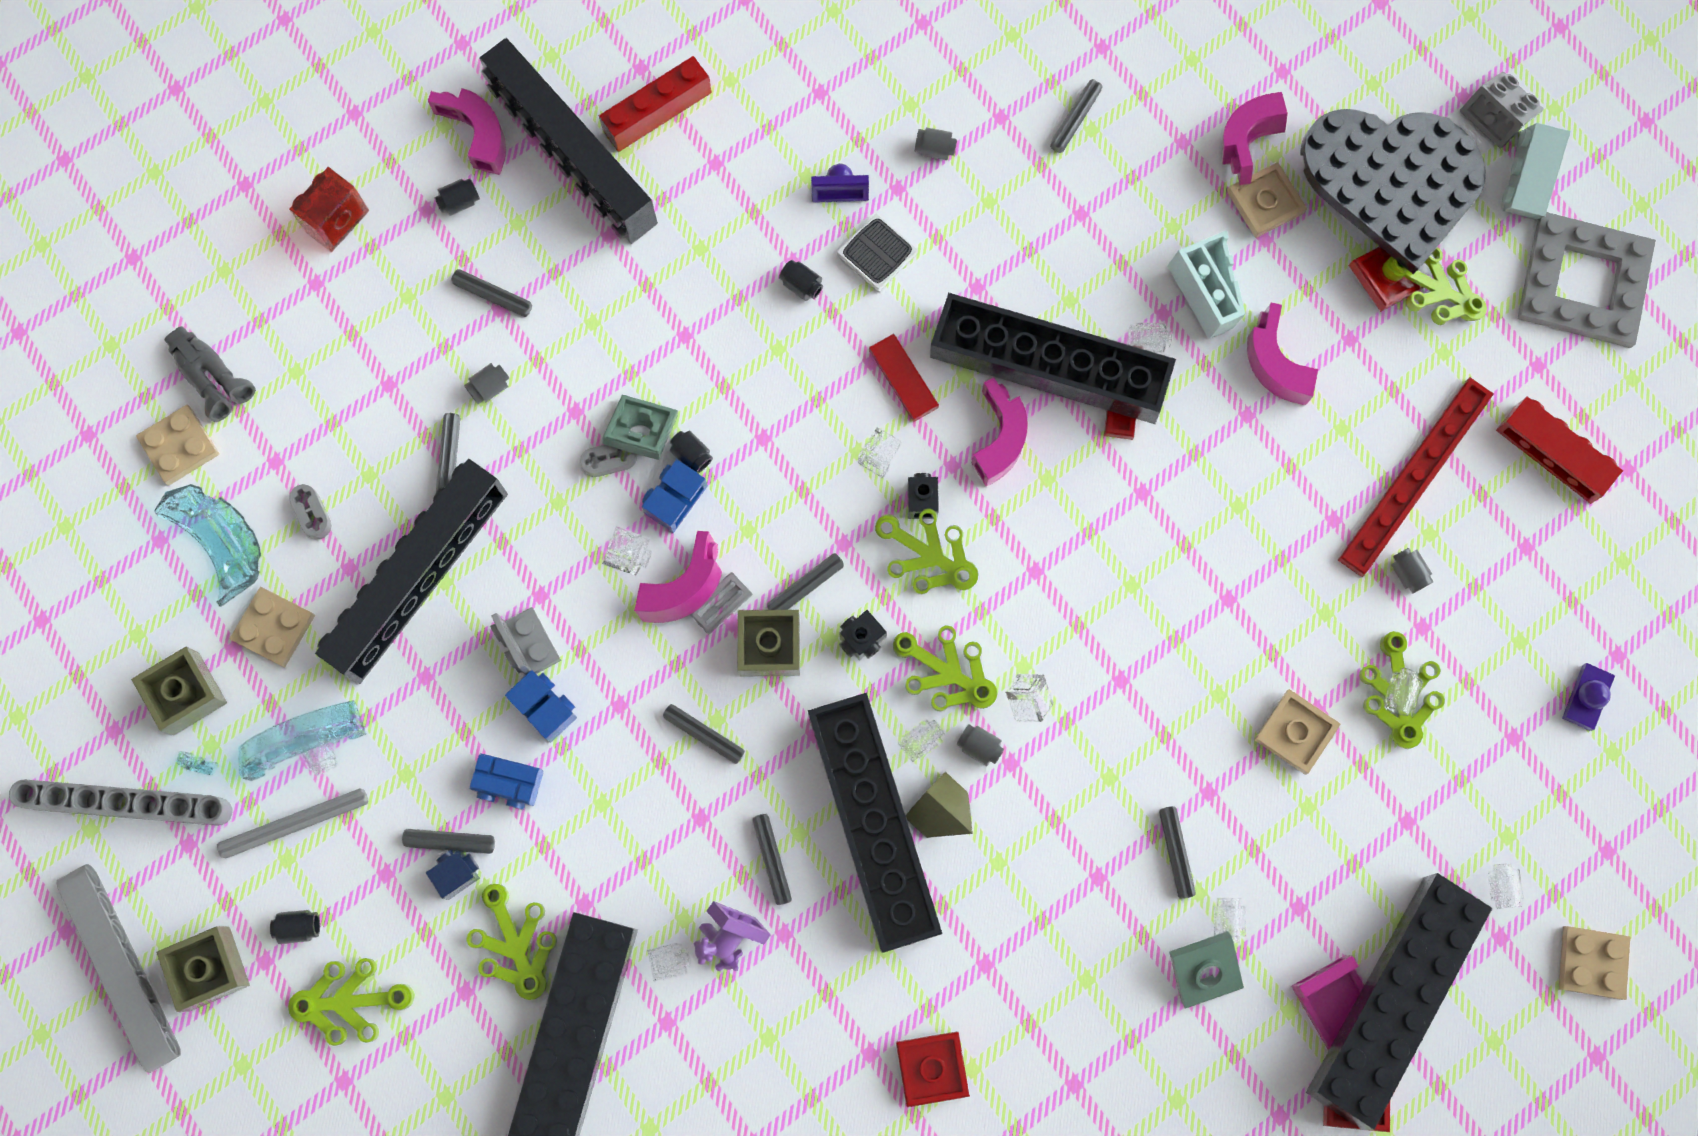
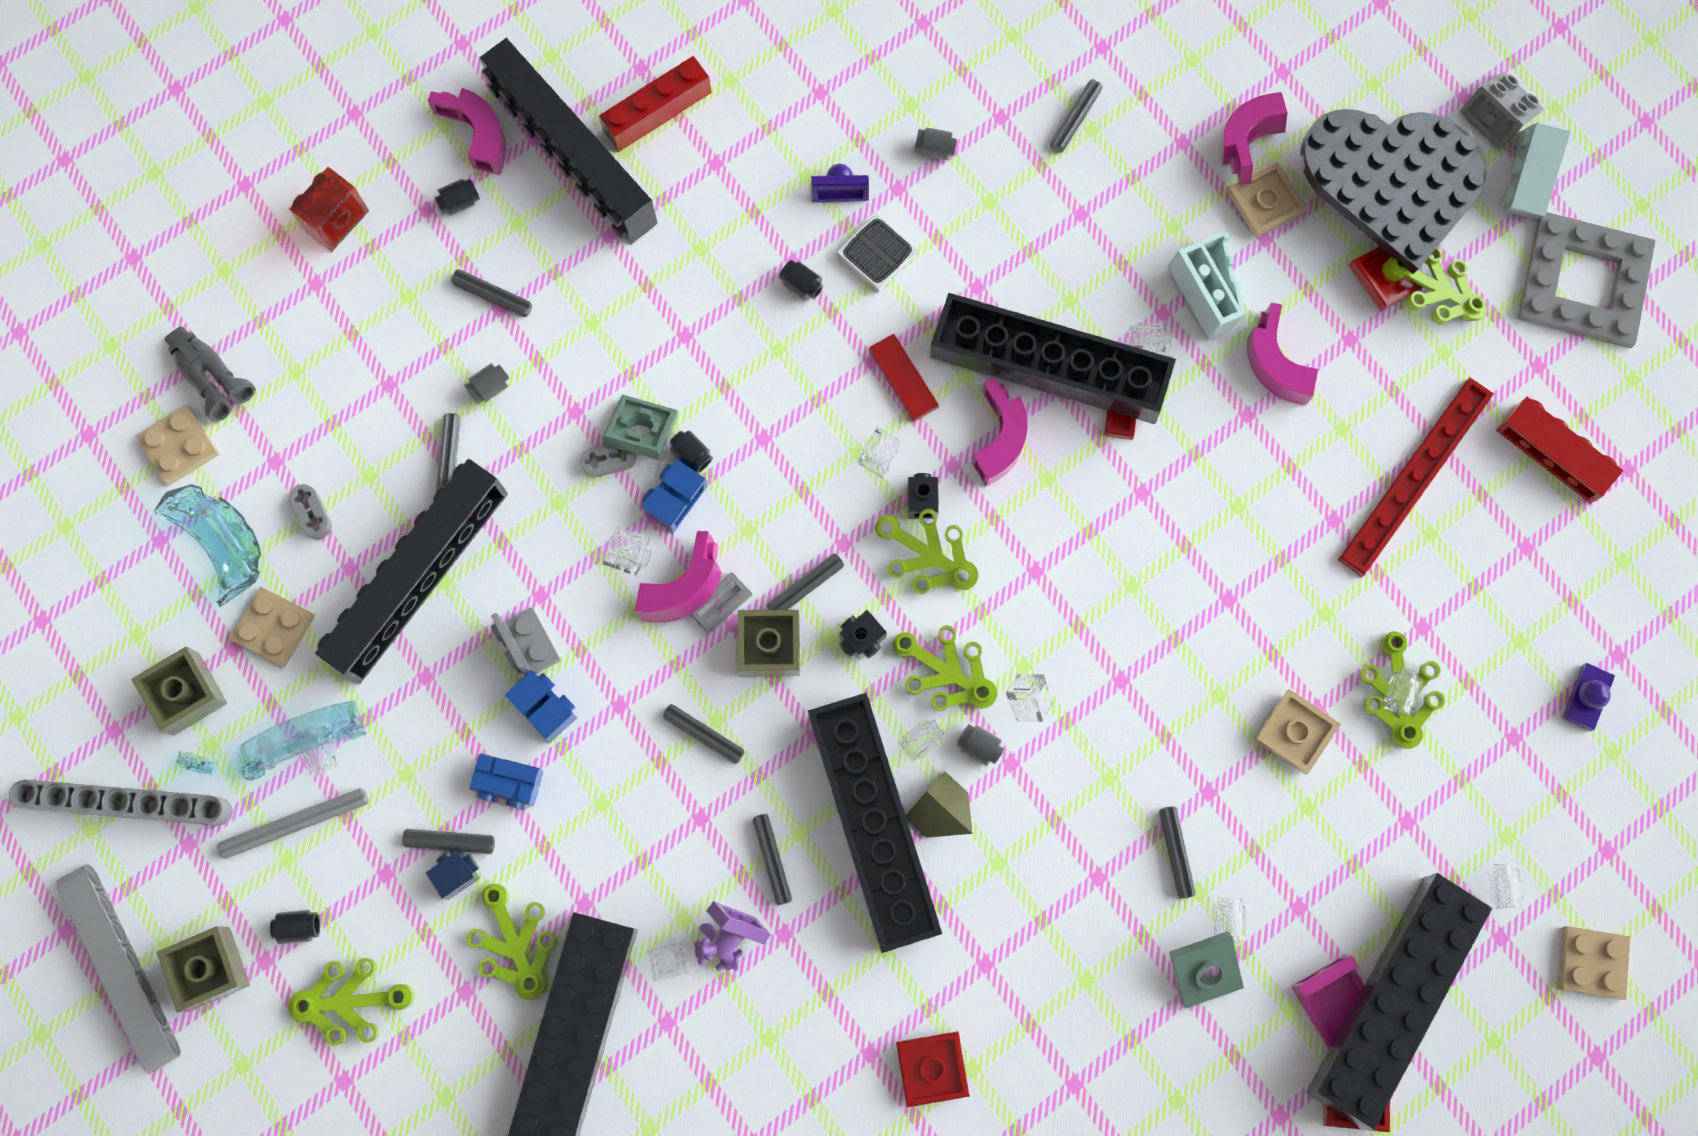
dark grey brick [1391,548,1434,594] -> none

